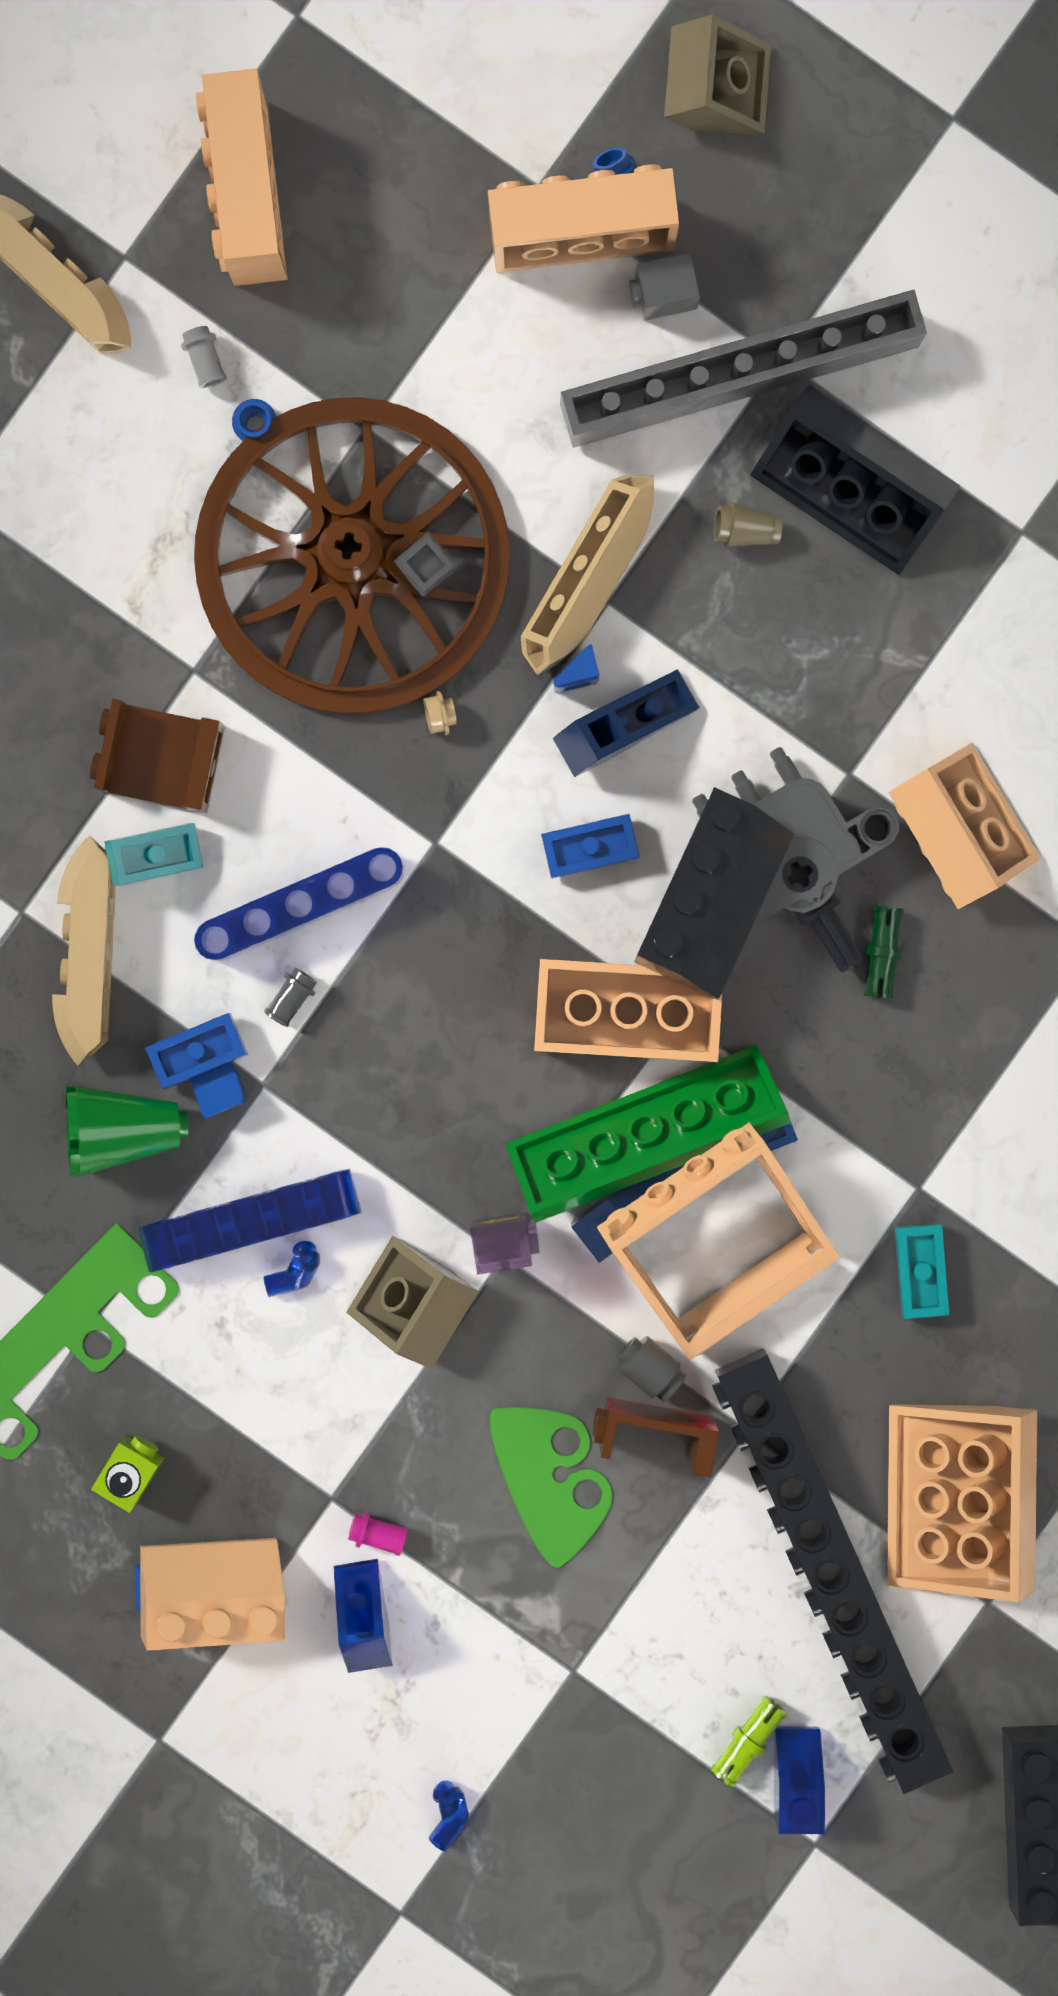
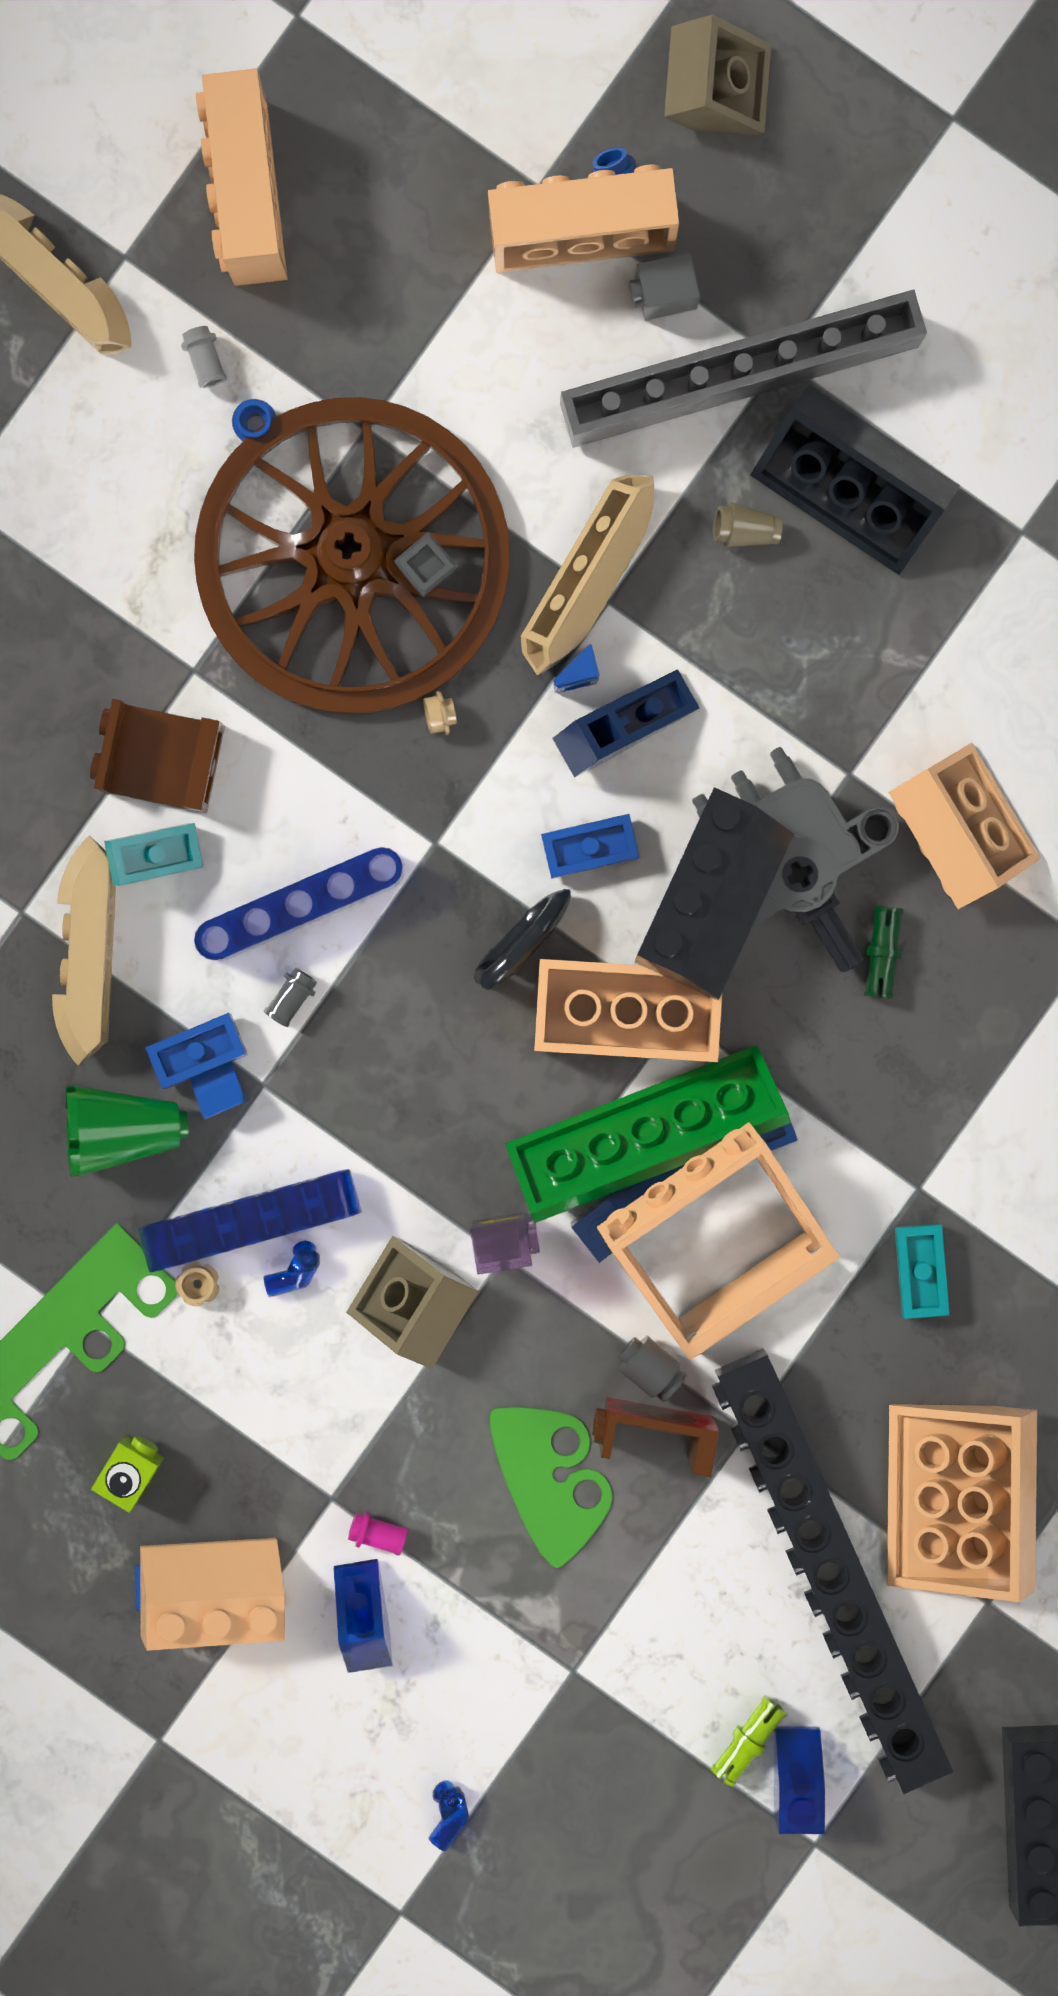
none -> tan plate [175,1262,219,1306]
none -> black piece [474,889,571,990]

